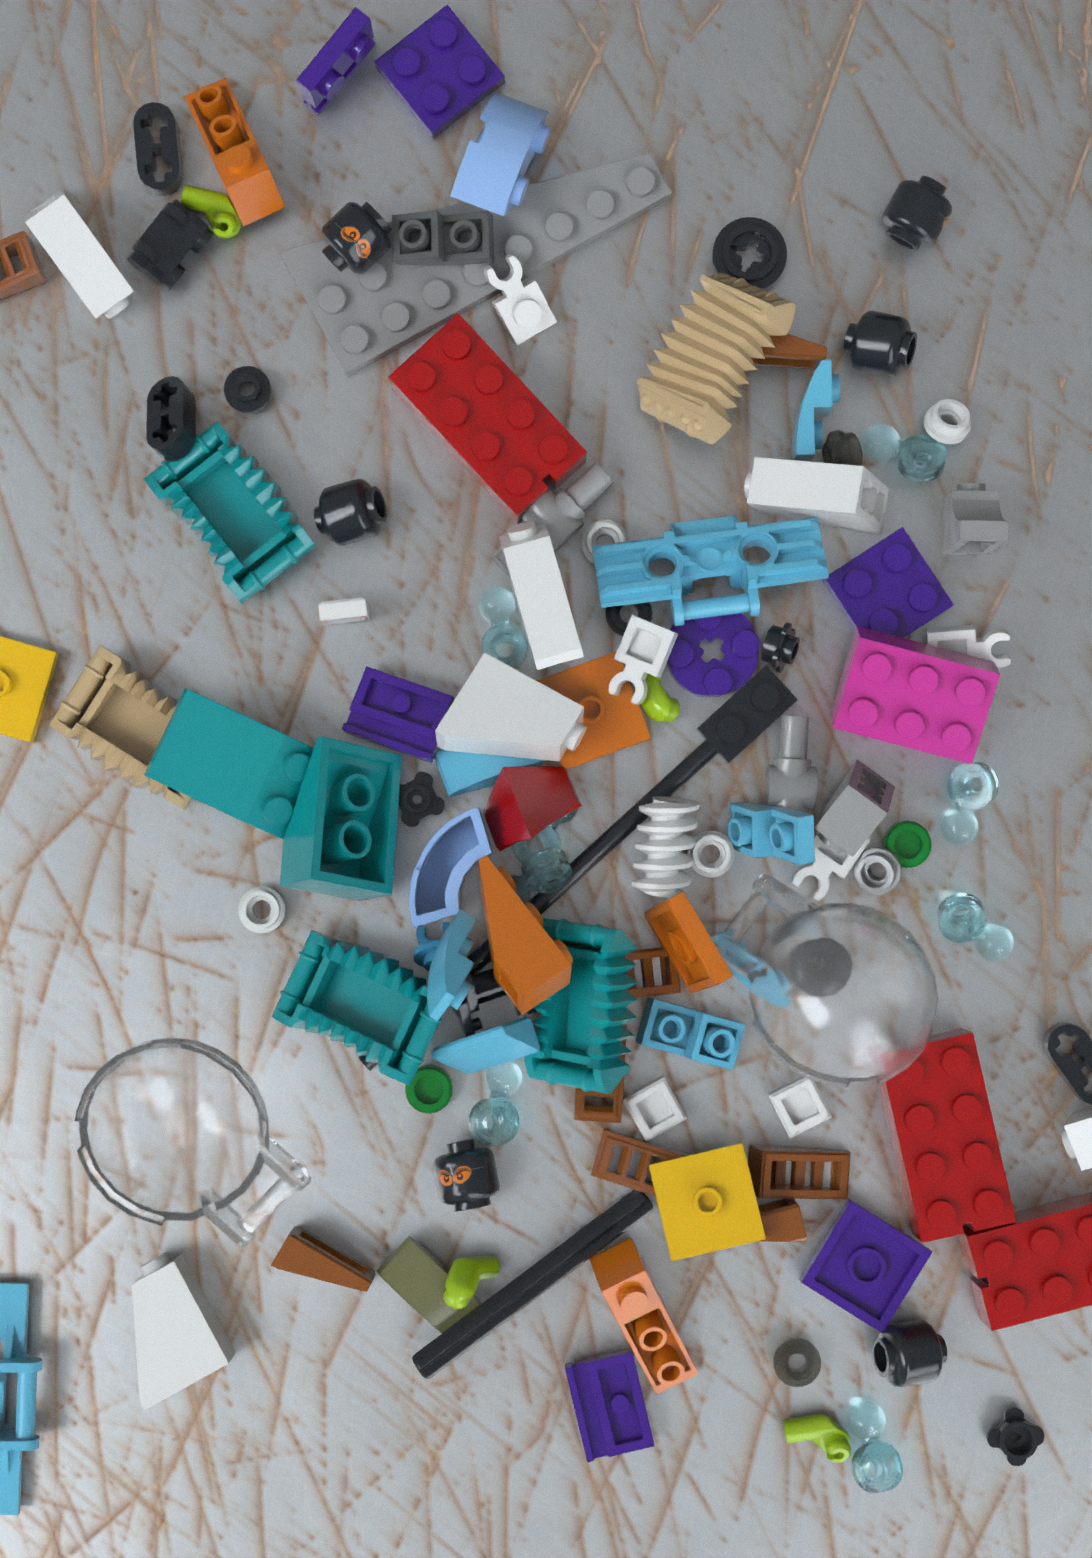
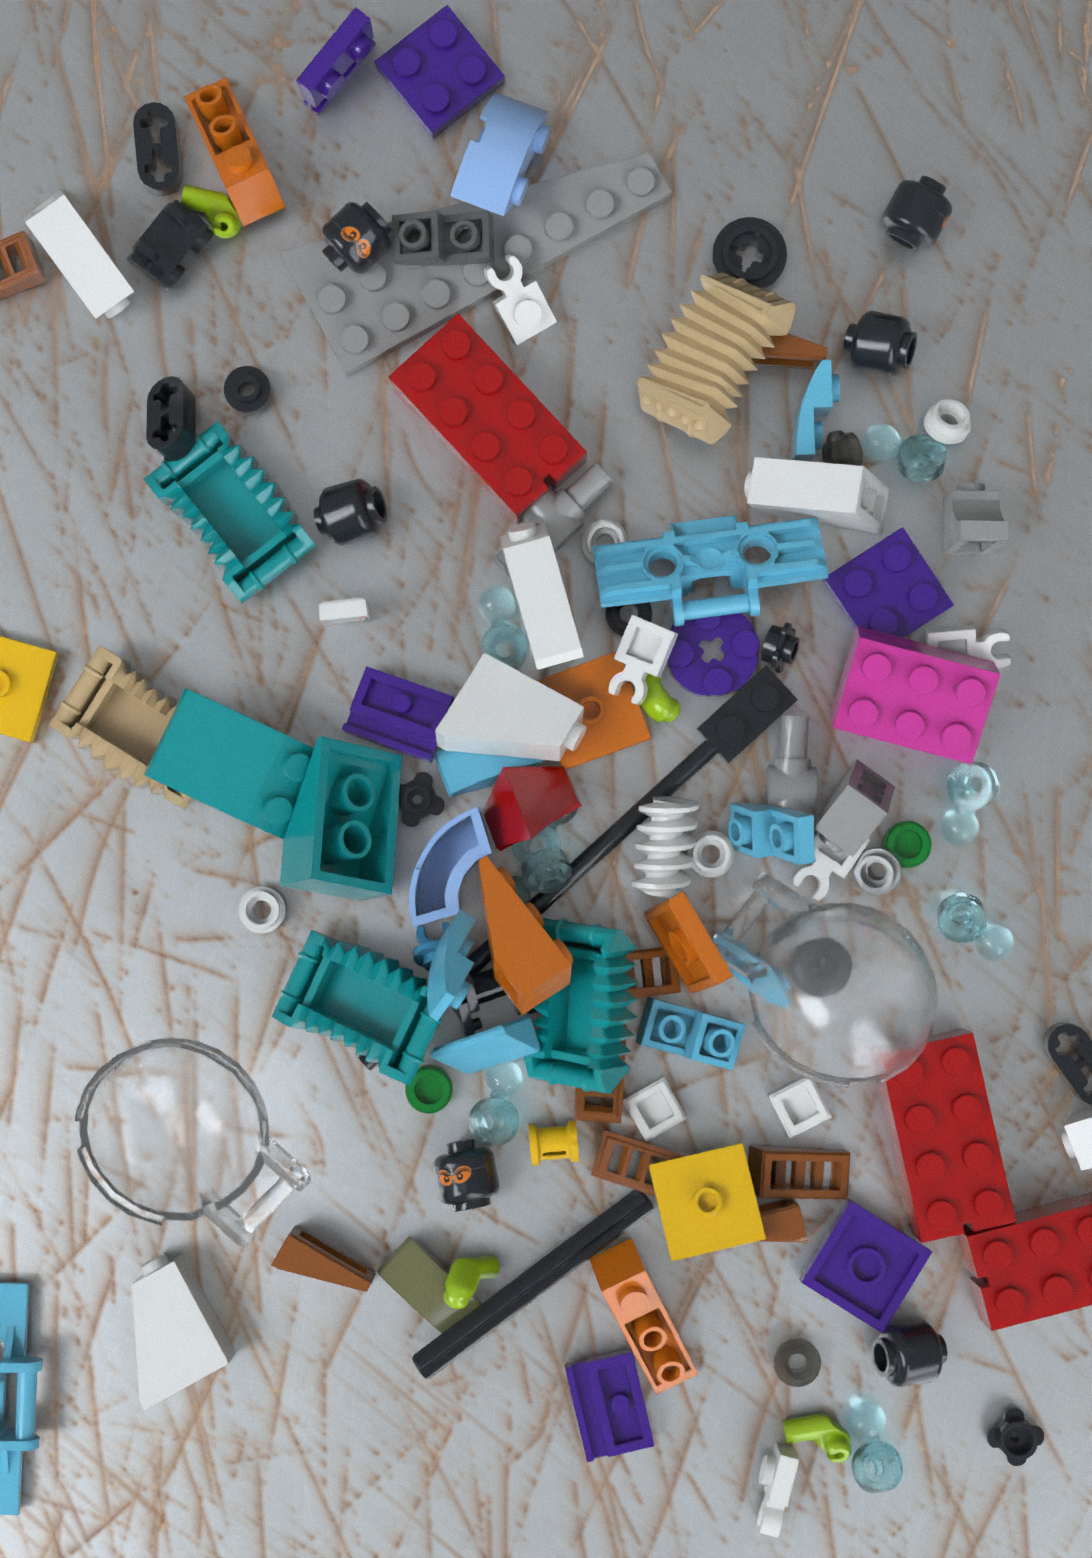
none -> yellow bush [528,1120,579,1167]
none -> white plate [756,1442,799,1538]

